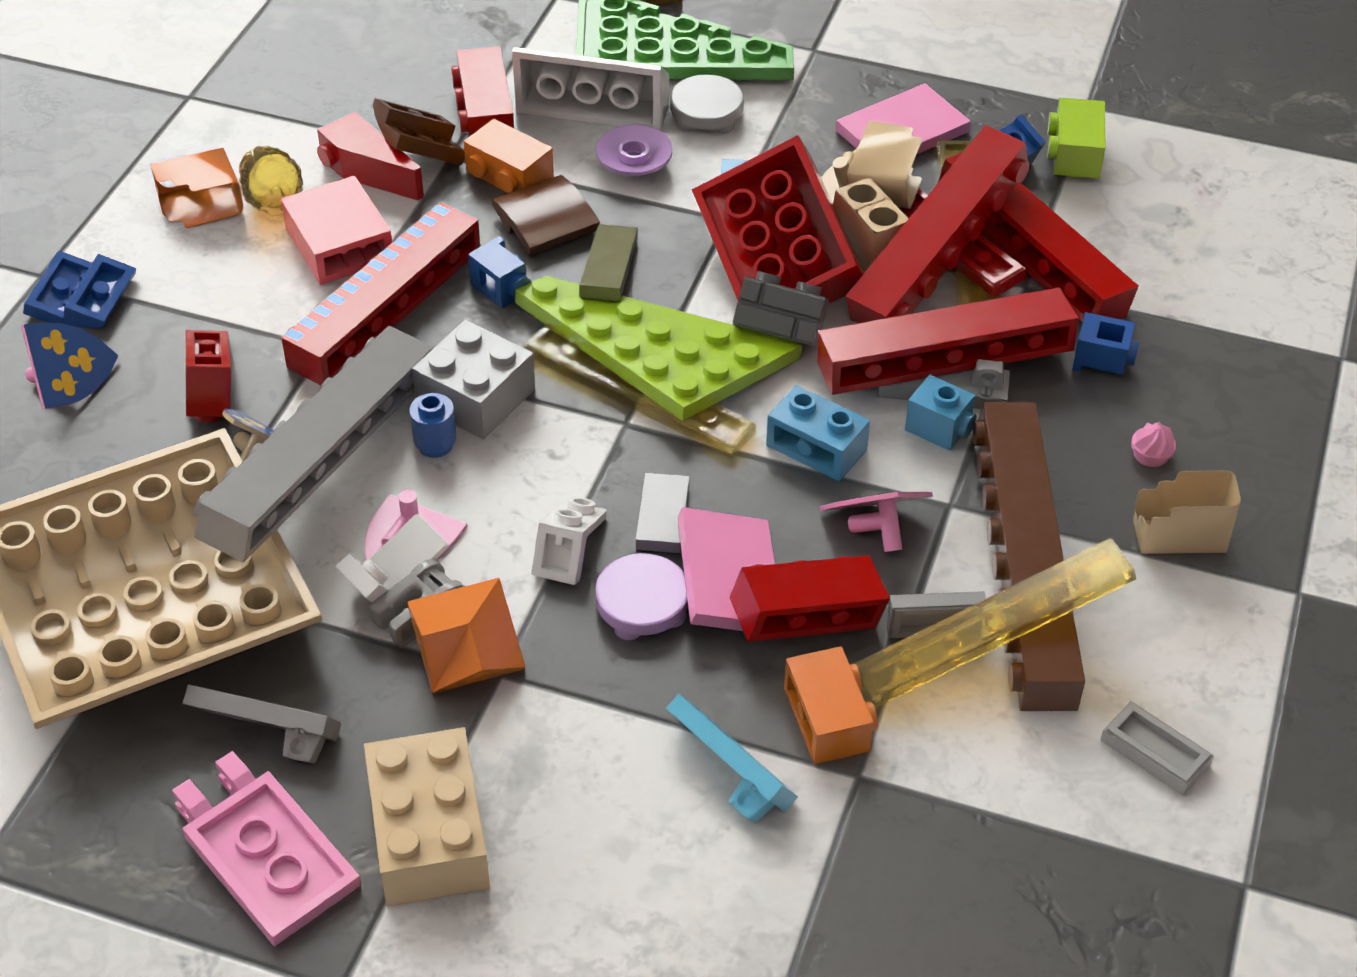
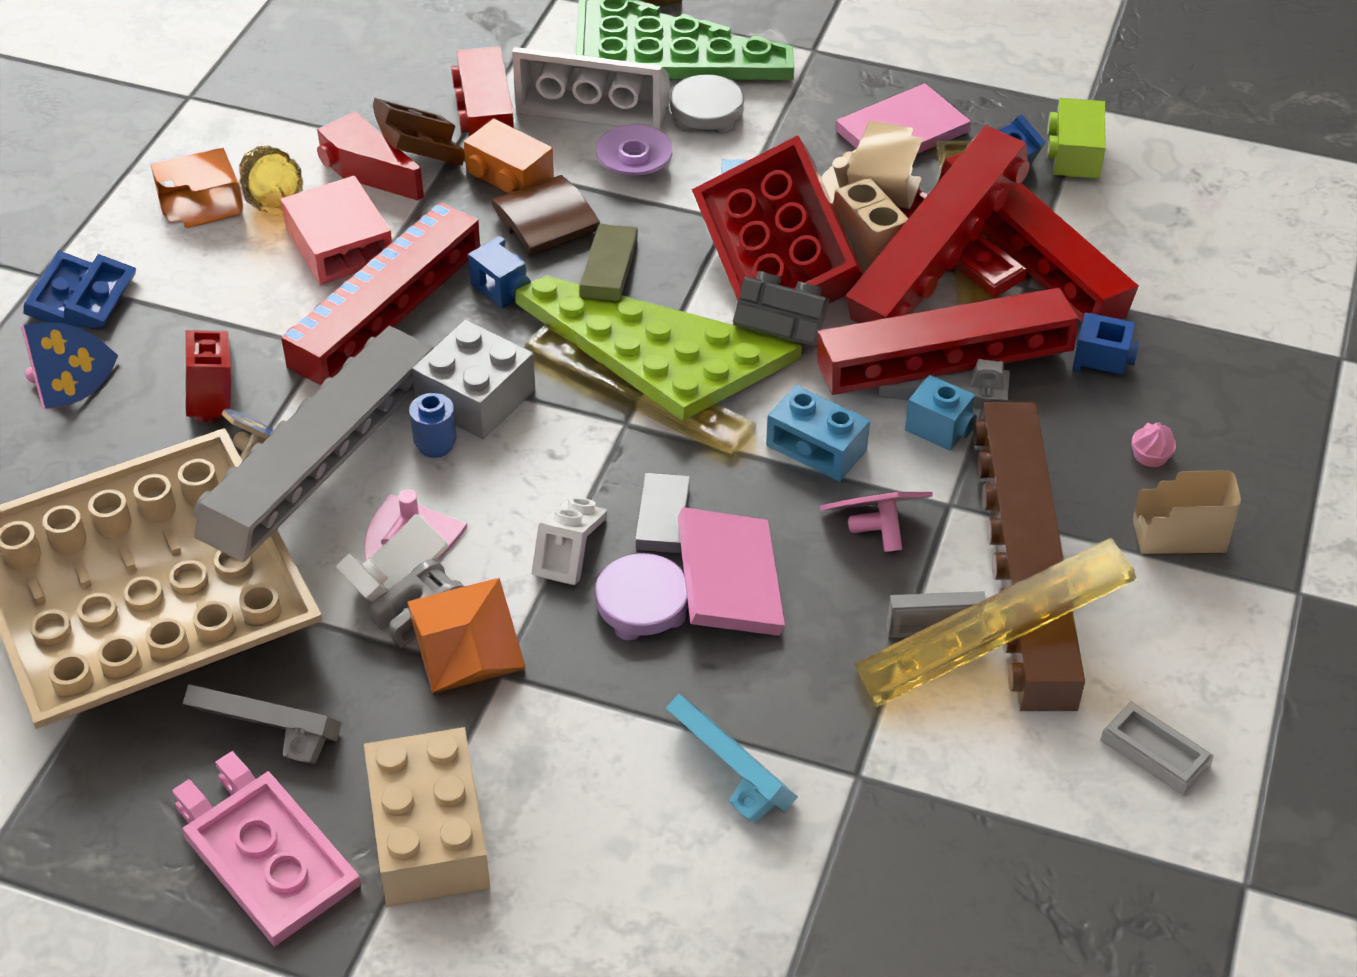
red brick [729,555,890,642] -> none
orange brick [784,646,878,765] -> none

